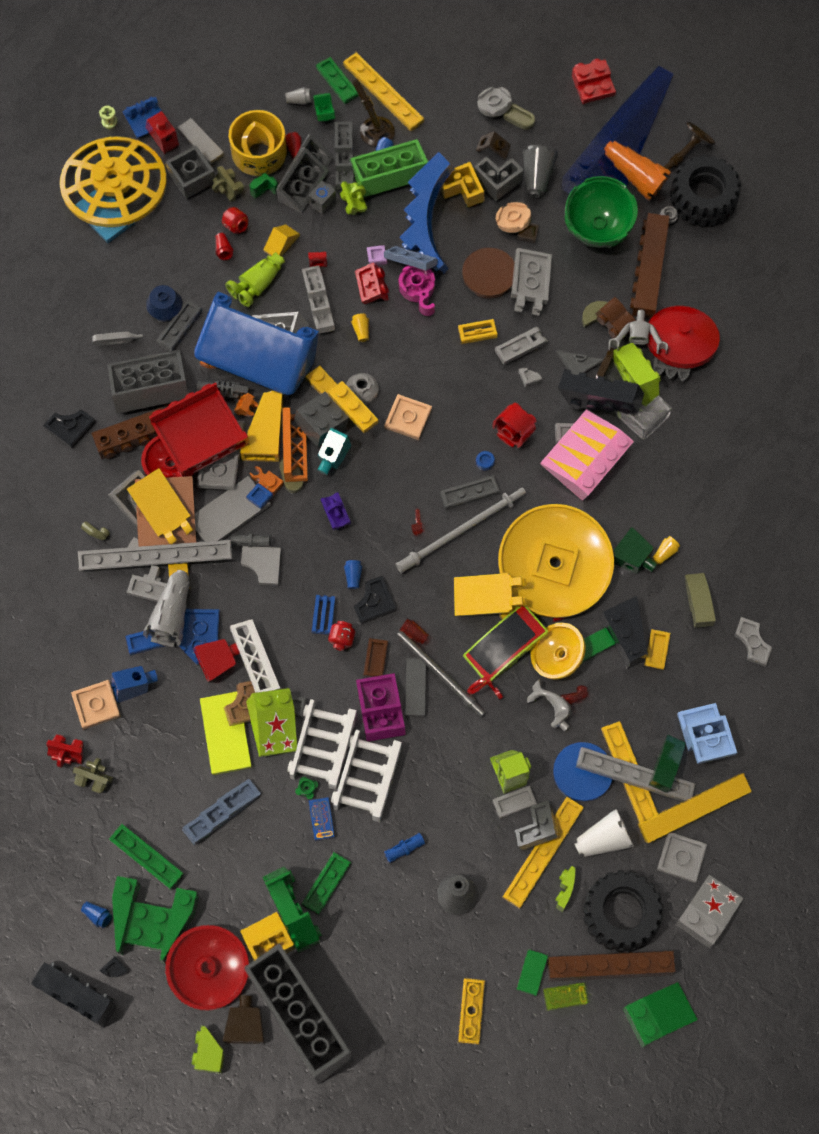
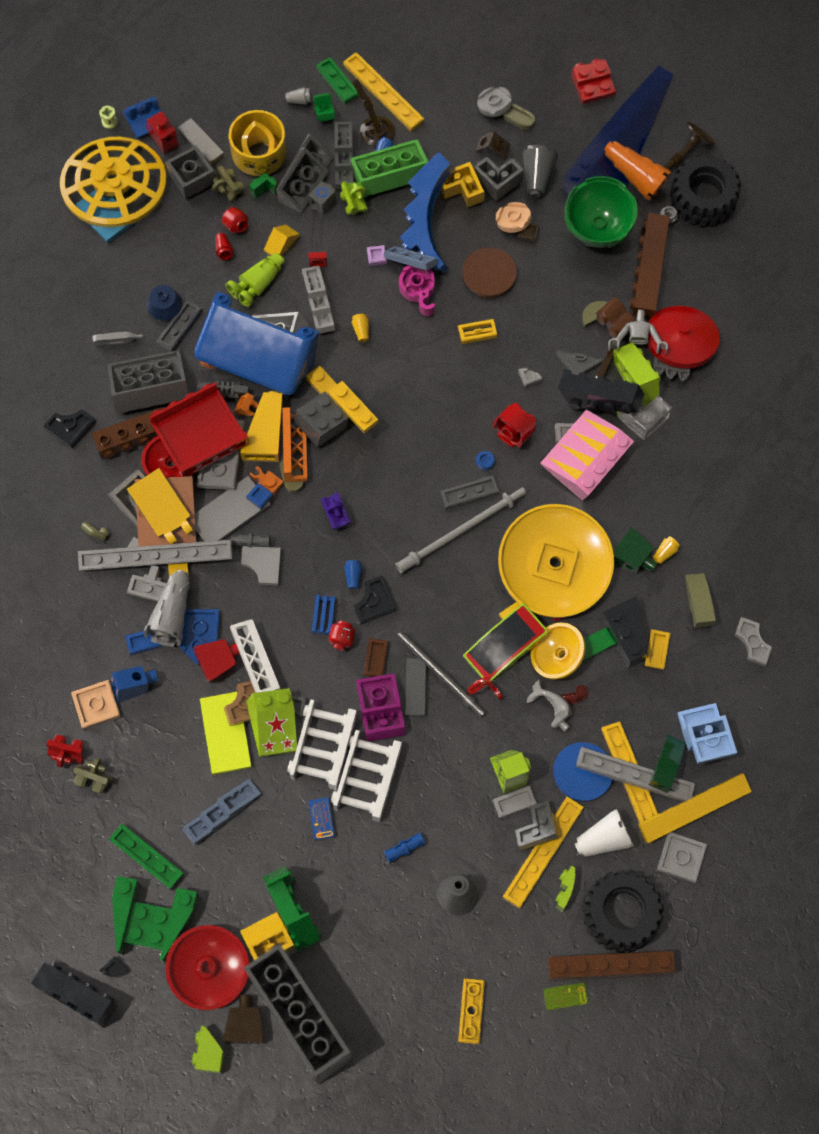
blue cone [81,901,112,928] -> none
red cone [285,132,302,160] -> none
green plate [295,777,318,800] -> none
green tile [302,852,351,915] -> none
teal torso [317,428,351,475] -> none
light grey piece [346,373,379,405] -> none
red bracket [355,262,389,304] -> none
light nougat tile [384,394,432,440] -> none
clear red cone [399,618,429,644] -> none
clear red hand [411,509,423,535] -> none
yellow tile [454,573,527,617] -> none
light grey plate [495,327,548,365] -> none
light grey tile [511,248,552,316] -> none
green tile [516,949,548,996] -> none
green slope [623,982,698,1048] -> none
light grey slope [675,875,743,949] -> none

